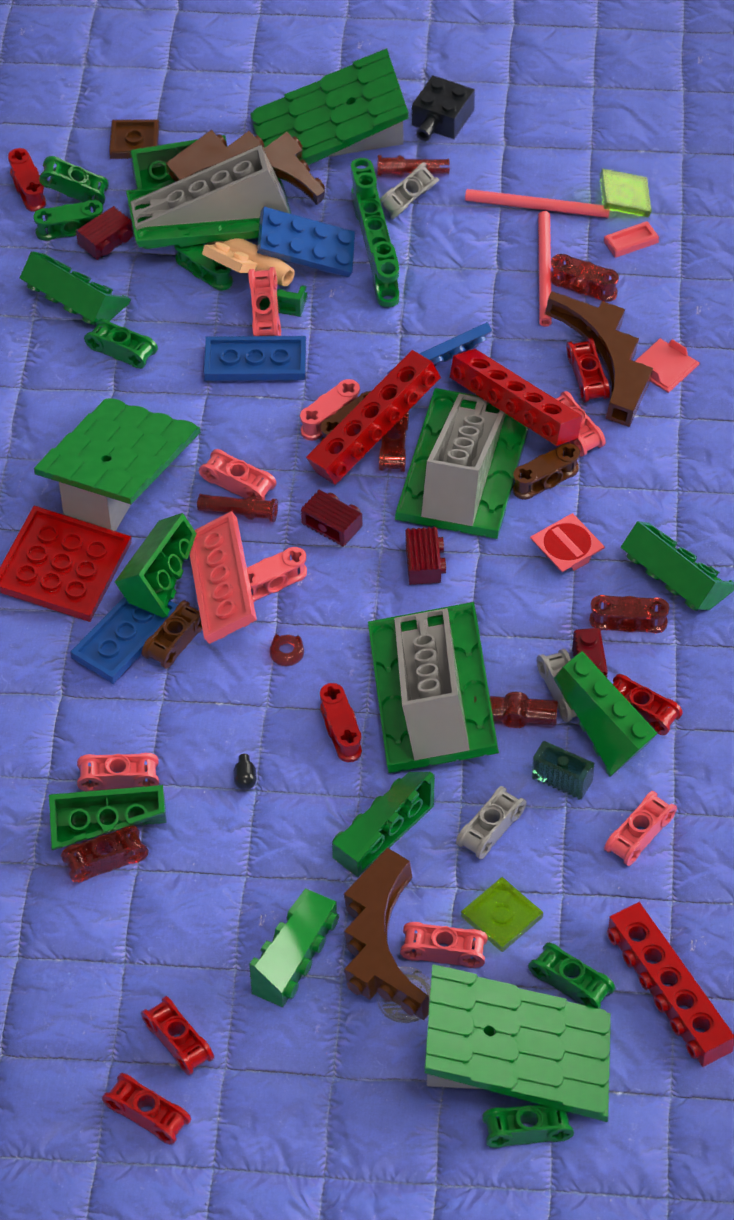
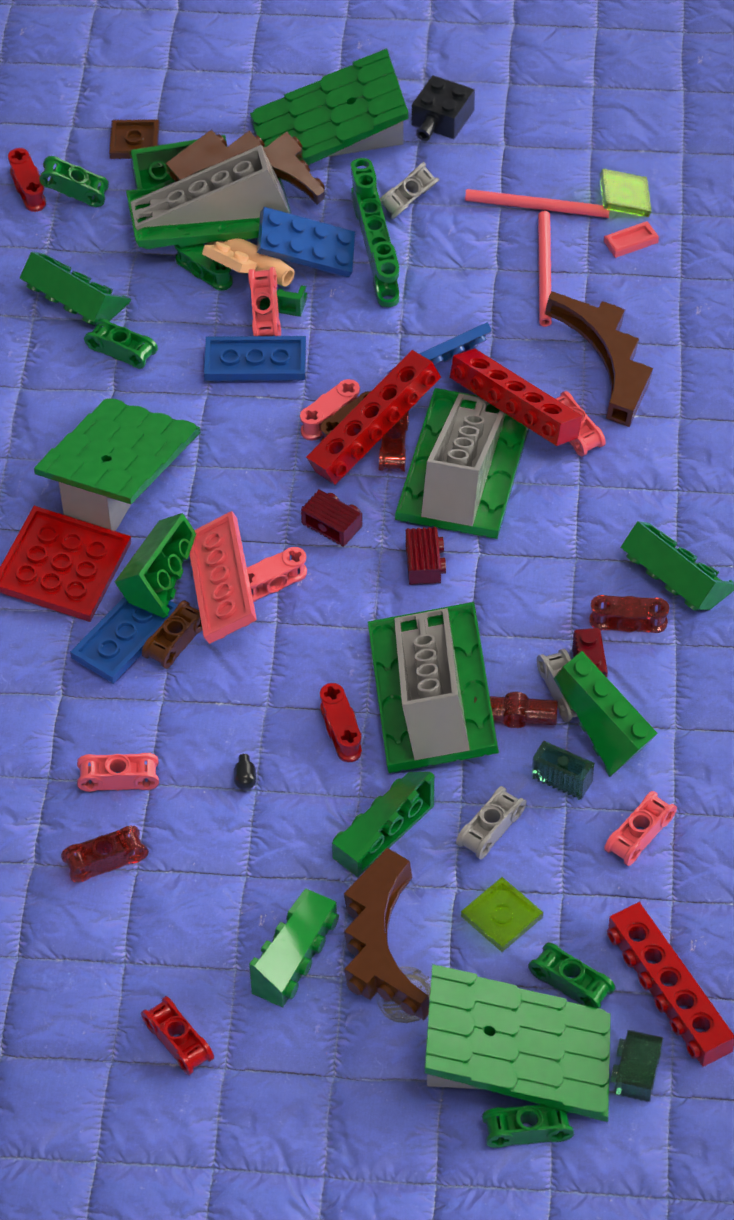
green piece [33,200,103,241] -> none
green wedge [49,785,167,851] -> none
dark red brick [76,206,133,260] -> none
red piece [102,1073,192,1145] -> none
clear red pin [197,494,278,522] -> none
coral piece [199,449,277,505] -> none
clear red piece [269,634,304,666] -> none
clear red pin [377,155,450,177] -> none
coral piece [400,922,488,968] -> none
reddish brown piece [513,443,580,500] -> none
piece [530,513,605,572] -> none
clear red piece [551,254,619,302] -> none
red piece [566,338,610,403] -> none
red piece [613,674,683,735] -> none
coral piece [635,339,700,393] -> none
none -> clear green brick [610,1030,663,1102]

